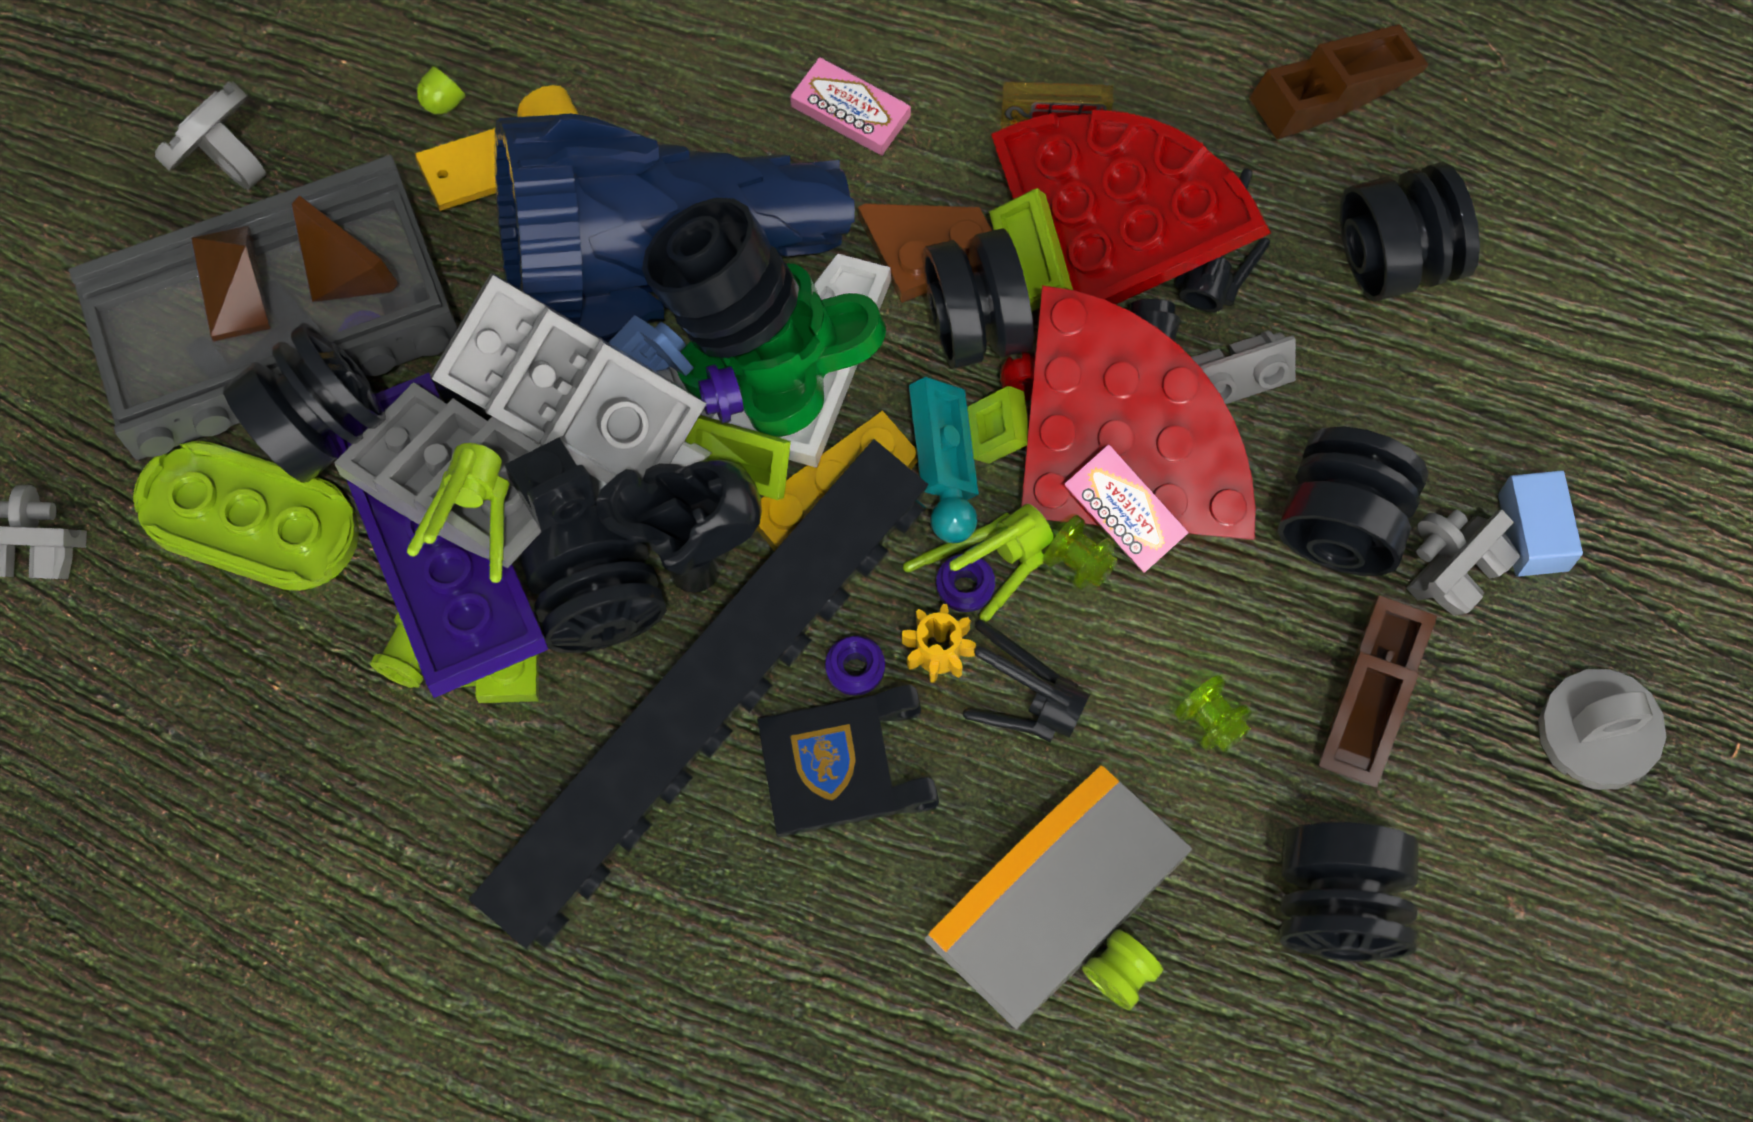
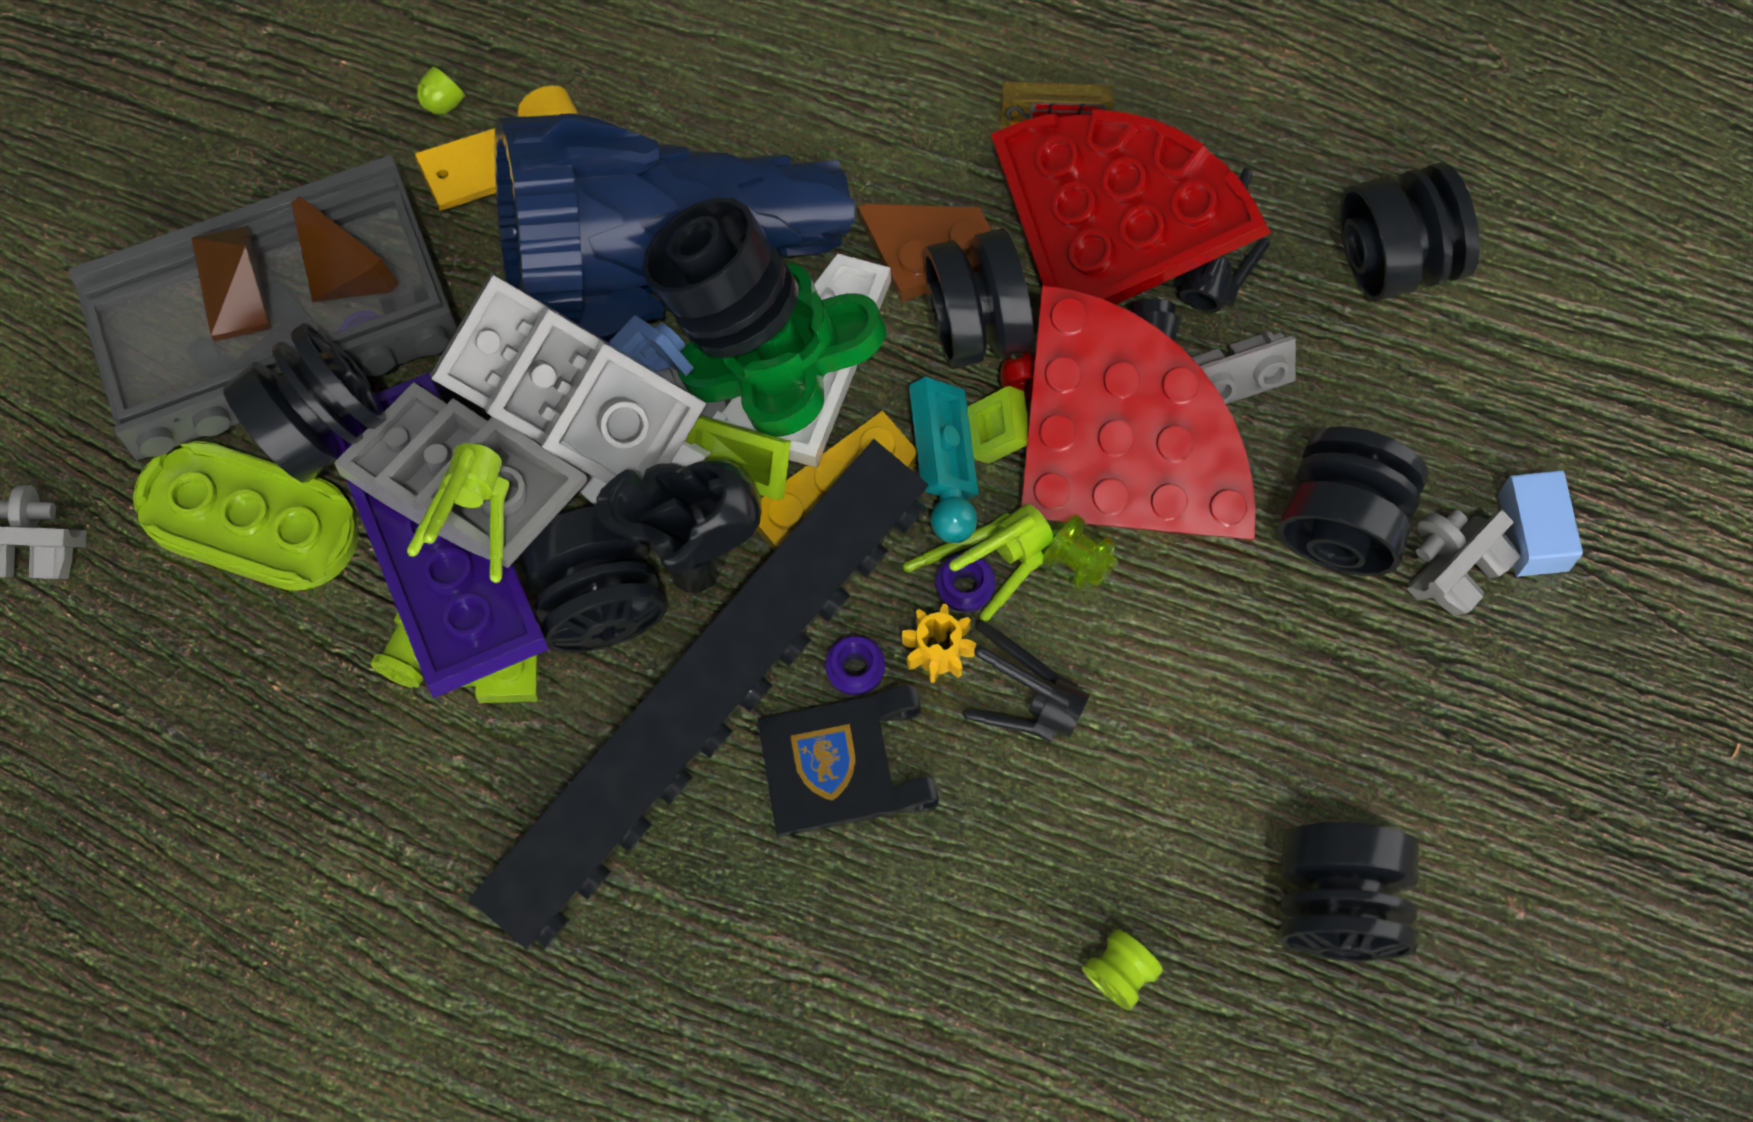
light grey tile [154,81,266,190] -> none
black bracket [504,437,596,531] -> none
dark purple plate [698,364,744,424] -> none
tile [790,57,911,156] -> none
light grey slope [925,765,1192,1030] -> none
lime tile [989,188,1073,312] -> none
tile [1064,445,1189,573] -> none
clear neon green wheel [1174,675,1252,753] -> none
reddish brown slope [1249,24,1429,140] -> none
reddish brown slope [1318,595,1437,788] -> none
light grey tile [1538,669,1666,790] -> none

